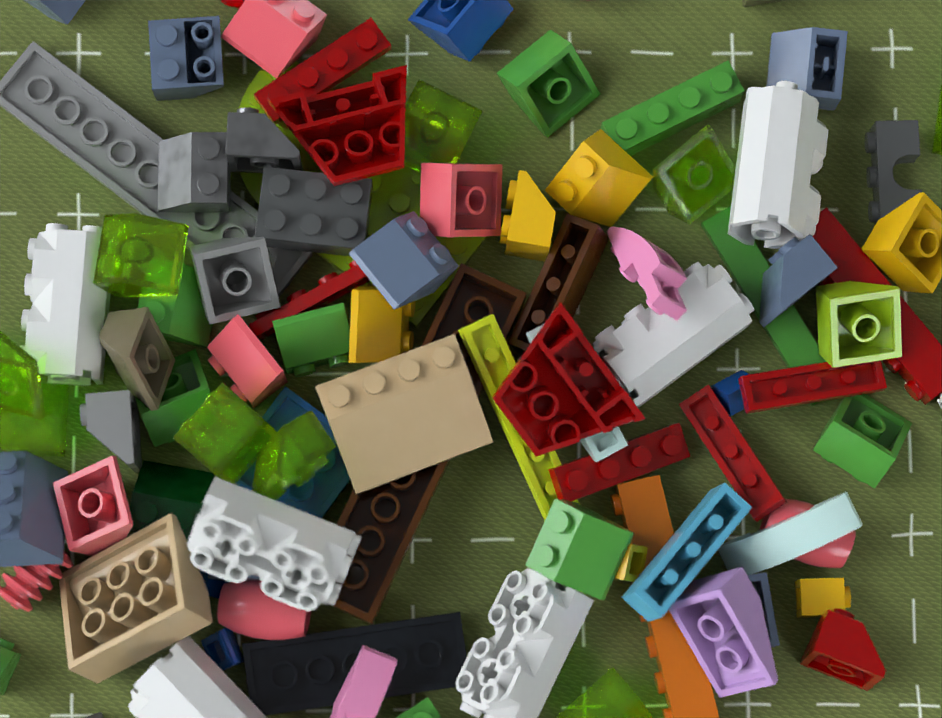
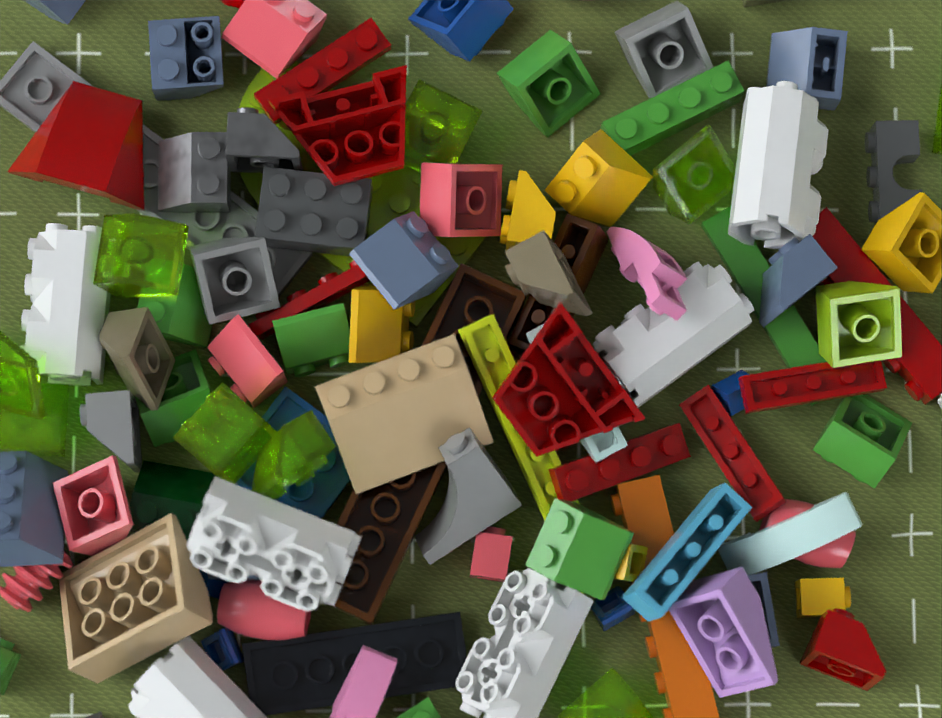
none -> red wedge [7,81,145,211]
none -> light grey arch [415,427,522,565]
none -> coral brick [470,527,513,582]
none -> dark tan slope [505,230,592,316]
none -> blue slope [590,586,635,632]
none -> light grey slope [615,0,713,99]

